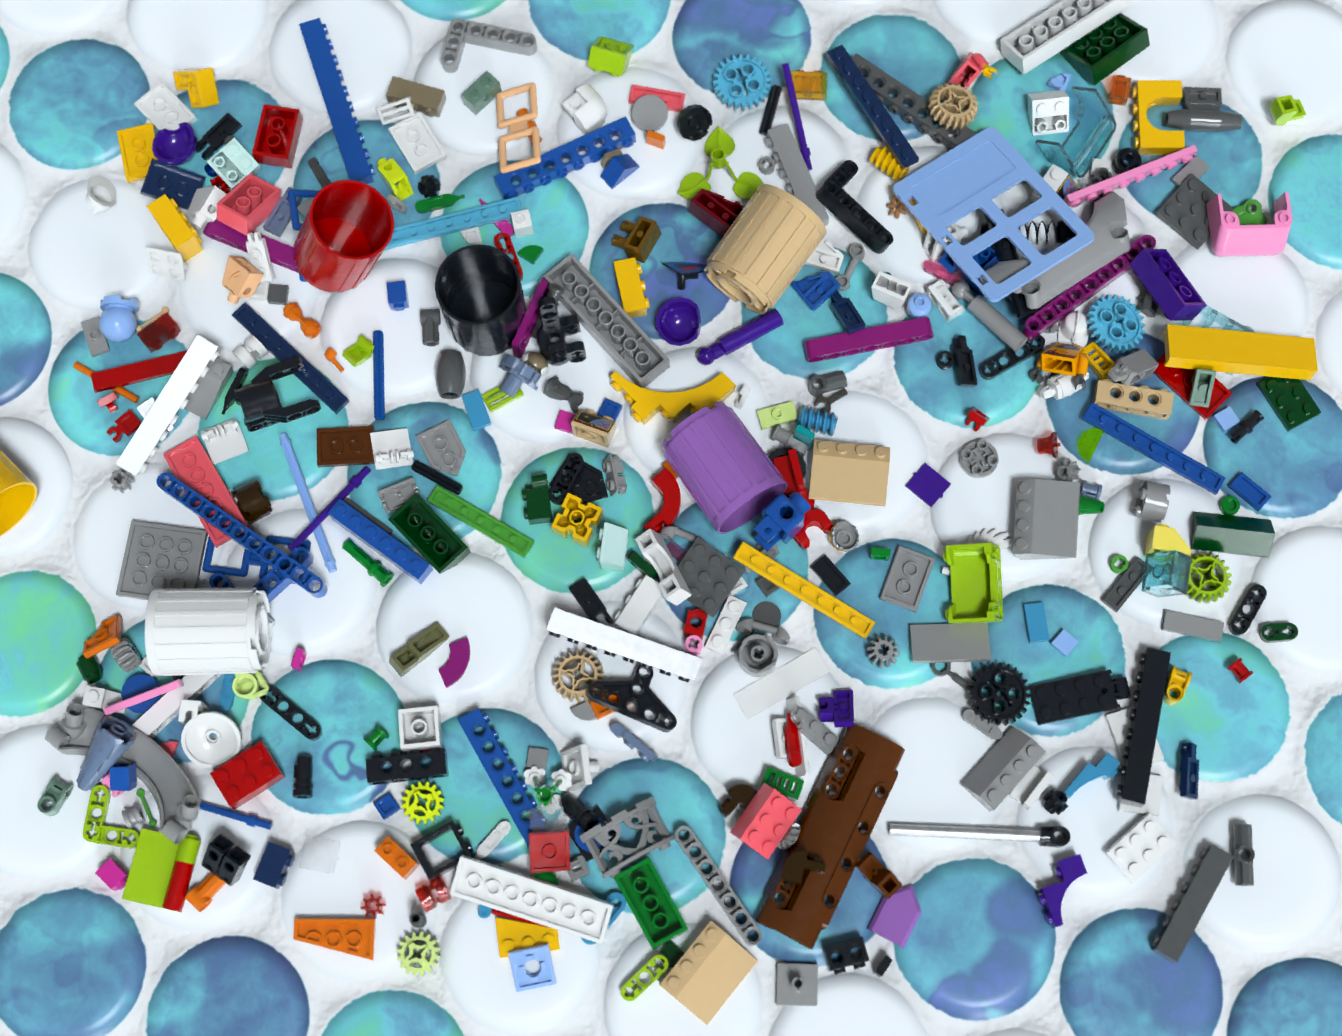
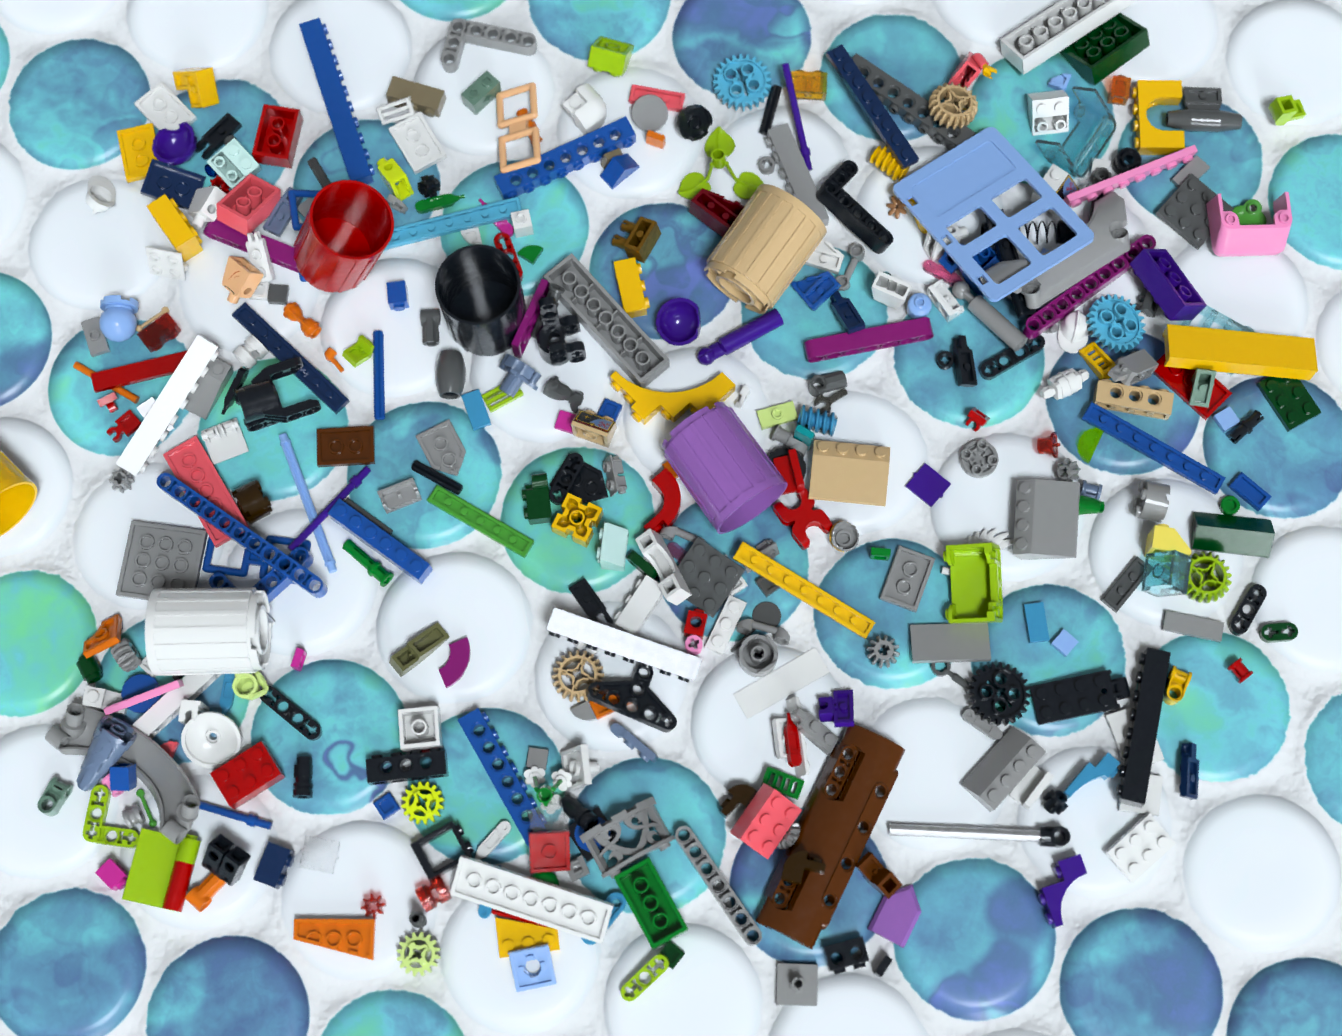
green bush [363,725,389,751] -> none
white hinge [370,428,414,470] -> none
orange brick [374,836,419,880] -> none
dark green slope [388,493,471,574] -> none
dark tan hair [521,352,549,376] -> none
tan slope [660,921,758,1025] -> none
shield [663,262,706,290] -> none
blue piece [754,492,811,552] -> none
black tile [811,555,851,597] -> none
light orange torso [1030,343,1089,390] -> none
bright green bush [1109,555,1128,574] -> none
dark grey brick [1152,844,1234,963] -> none
dark grey piece [1232,824,1255,886] -> none

